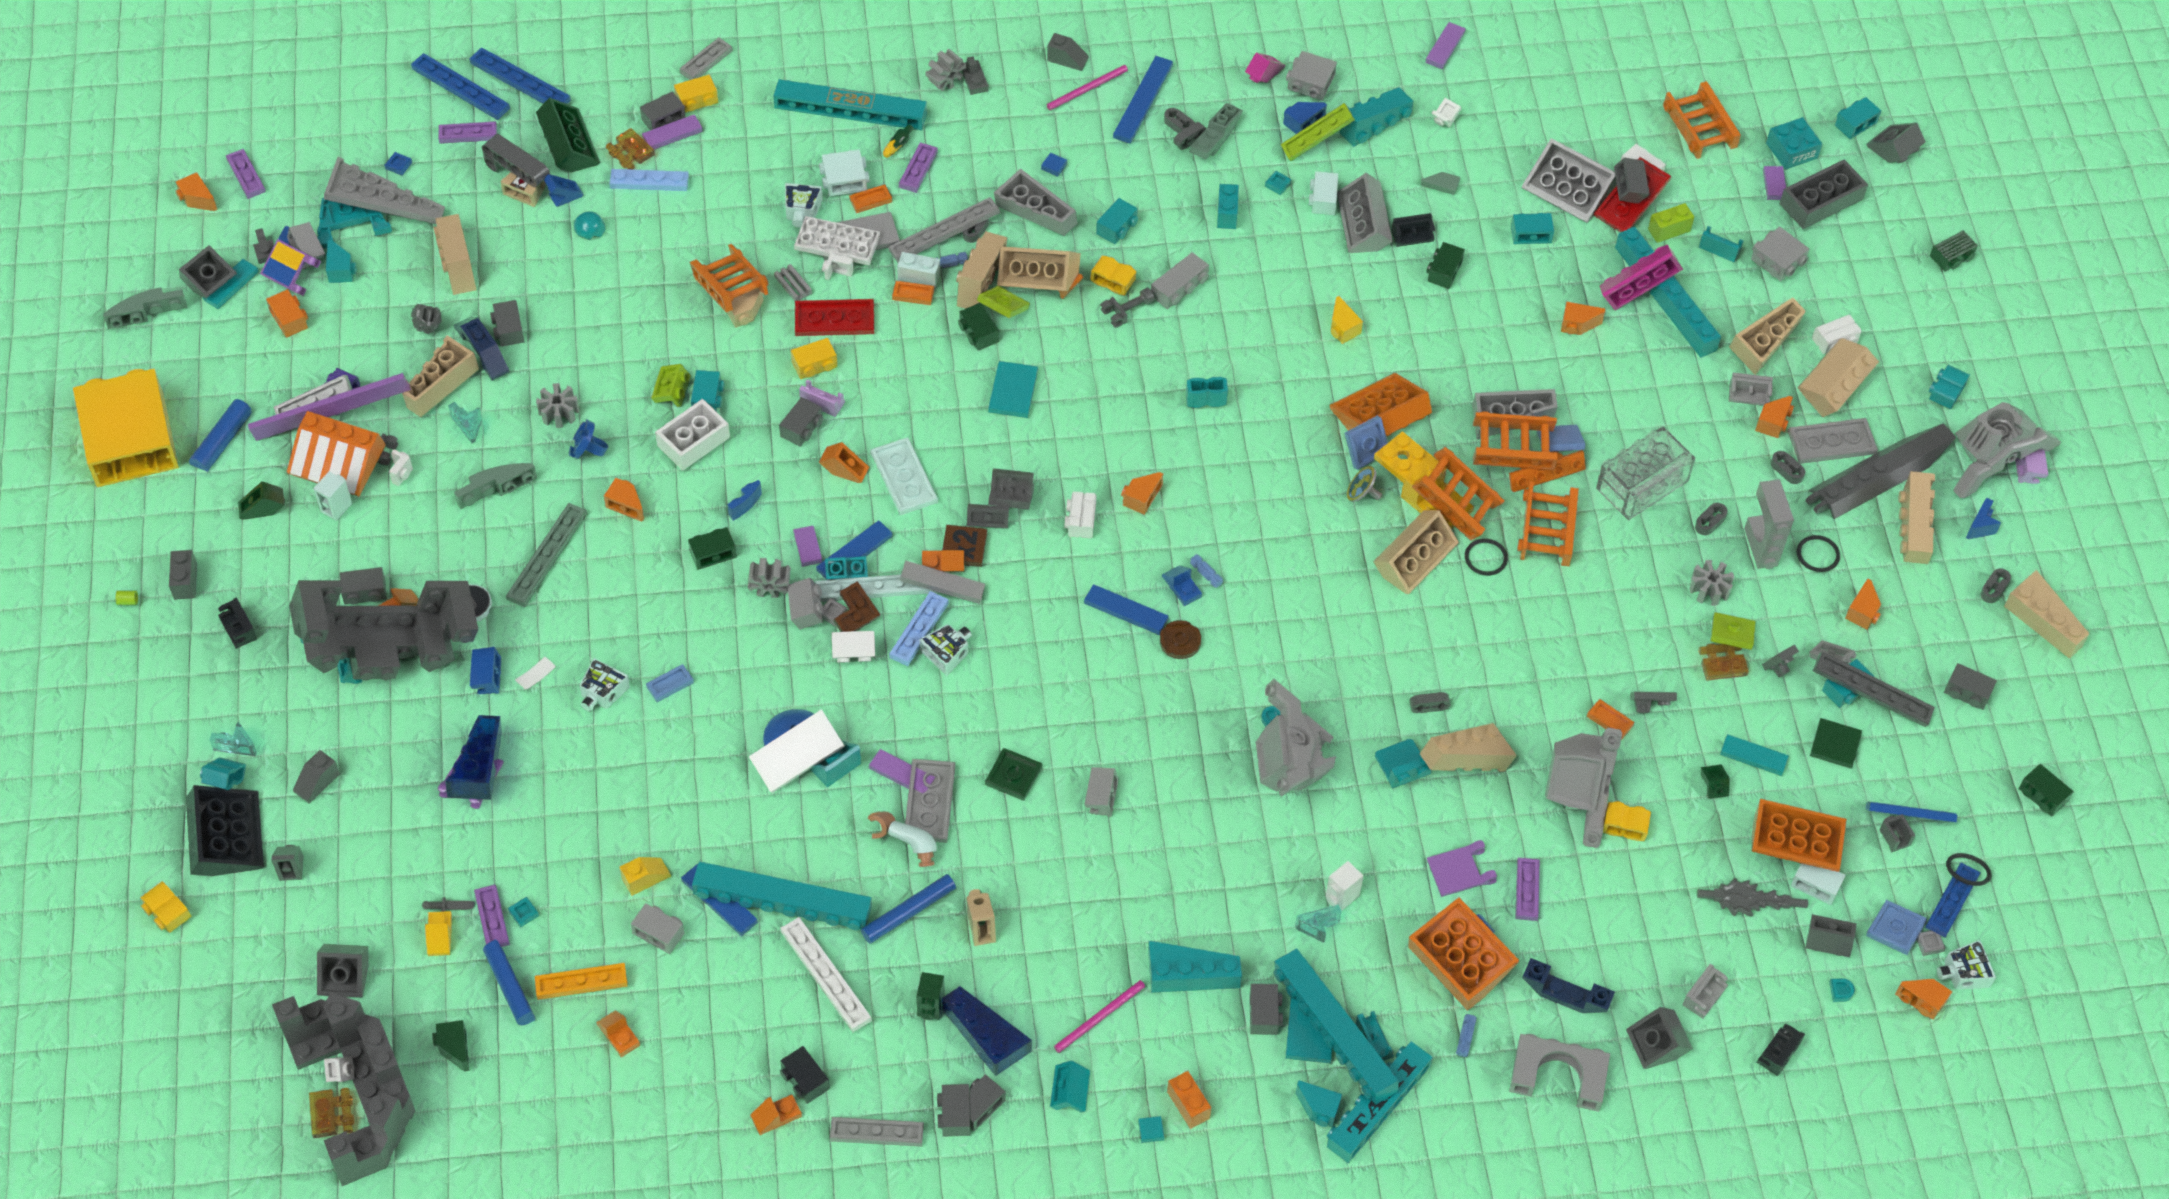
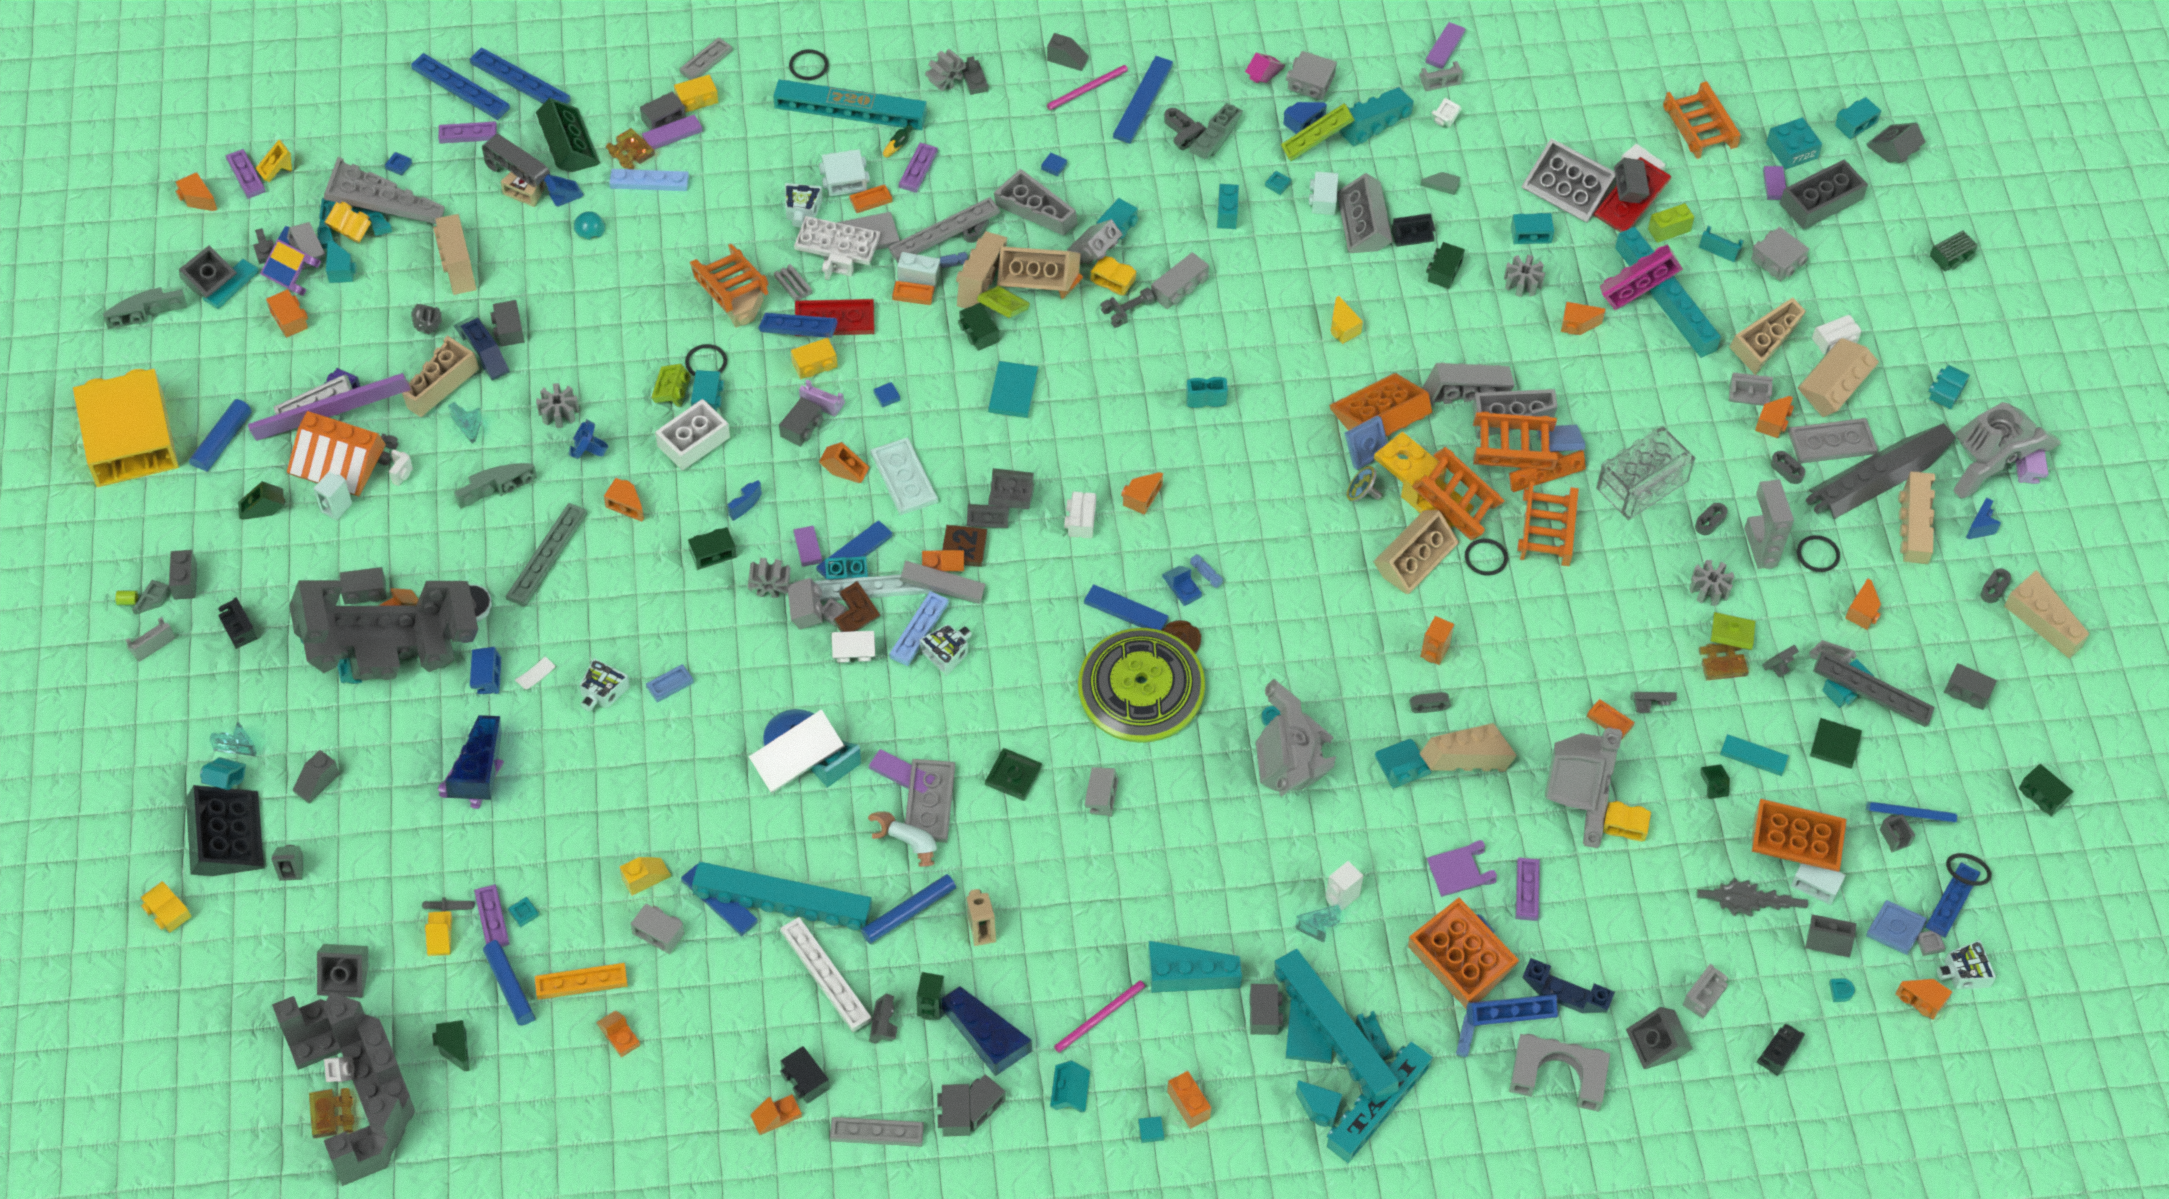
none -> light grey hinge [125,617,175,662]
none -> sand green tile [132,580,171,615]
none -> yellow slope [256,140,292,182]
none -> yellow brick [324,202,371,244]
none -> black tyre [685,344,727,376]
none -> blue tile [758,313,838,338]
none -> black tyre [789,49,829,80]
none -> dark grey hinge [869,993,897,1044]
none -> blue tile [873,382,900,408]
none -> light grey brick [1067,219,1123,264]
none -> dish [1078,628,1205,743]
none -> light grey hinge [1419,61,1463,92]
none -> orange brick [1420,616,1454,665]
none -> light grey wedge [1422,363,1515,406]
none -> blue brick [1466,994,1558,1026]
none -> light grey gear [1504,255,1545,297]

